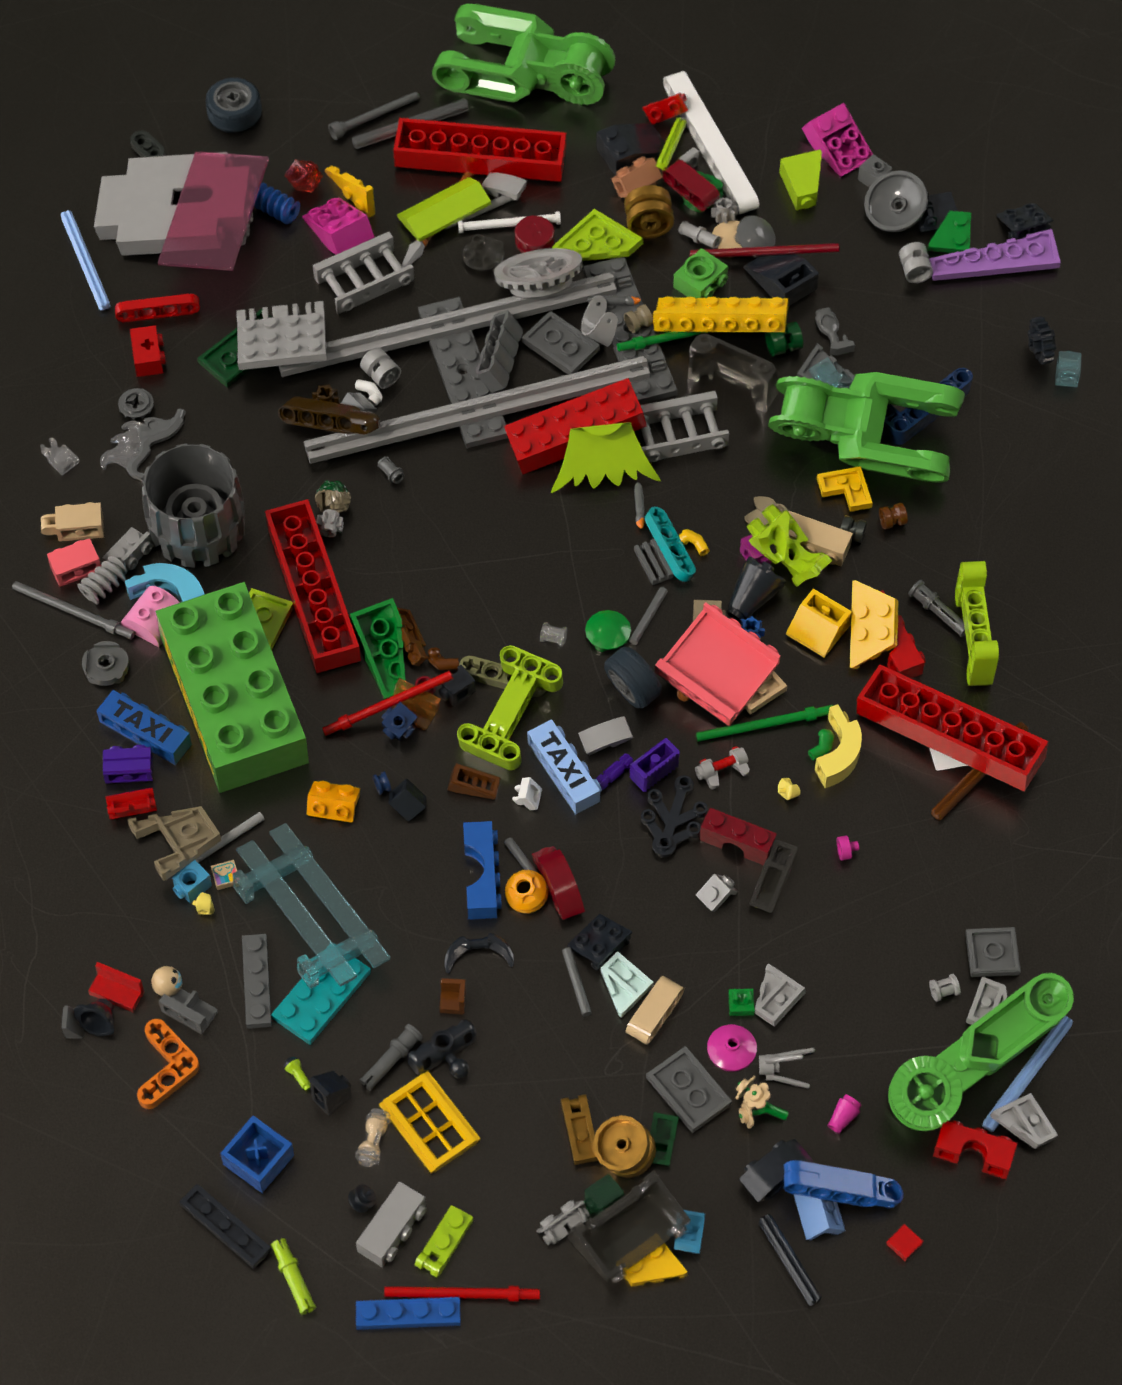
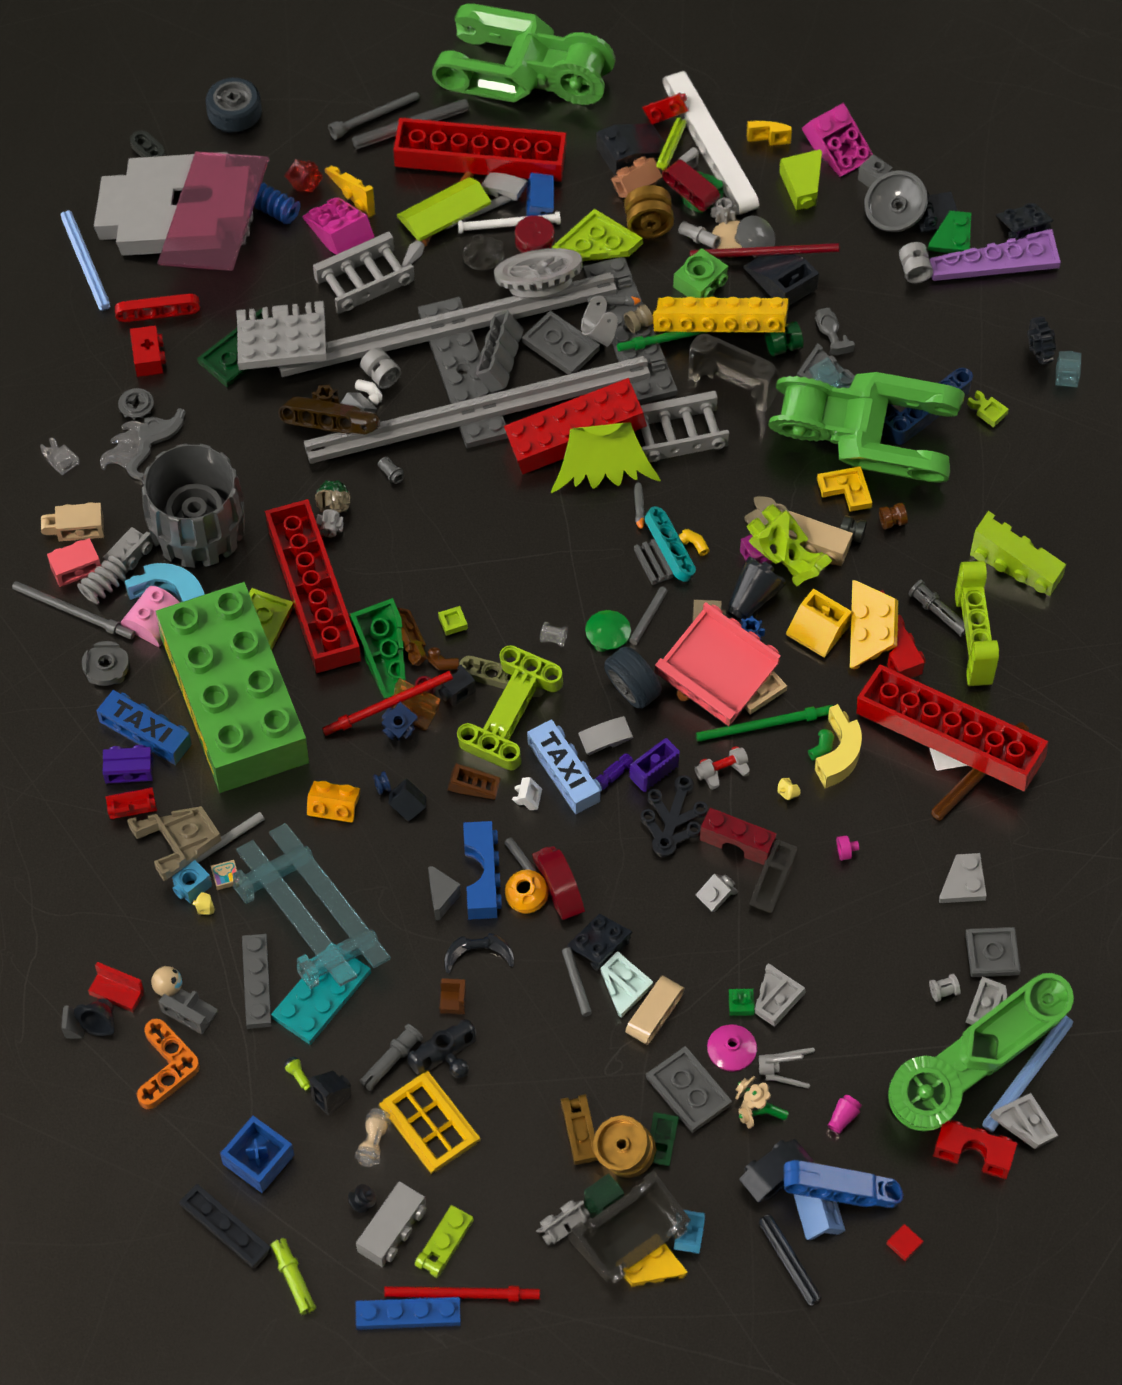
none -> dark grey slope [428,866,461,920]
none -> lime plate [438,606,468,636]
none -> blue hinge [527,173,554,216]
none -> yellow slope [747,121,792,146]
none -> light grey wing [939,853,986,903]
none -> lime plate [967,391,1009,427]
none -> lime wedge [970,511,1066,596]

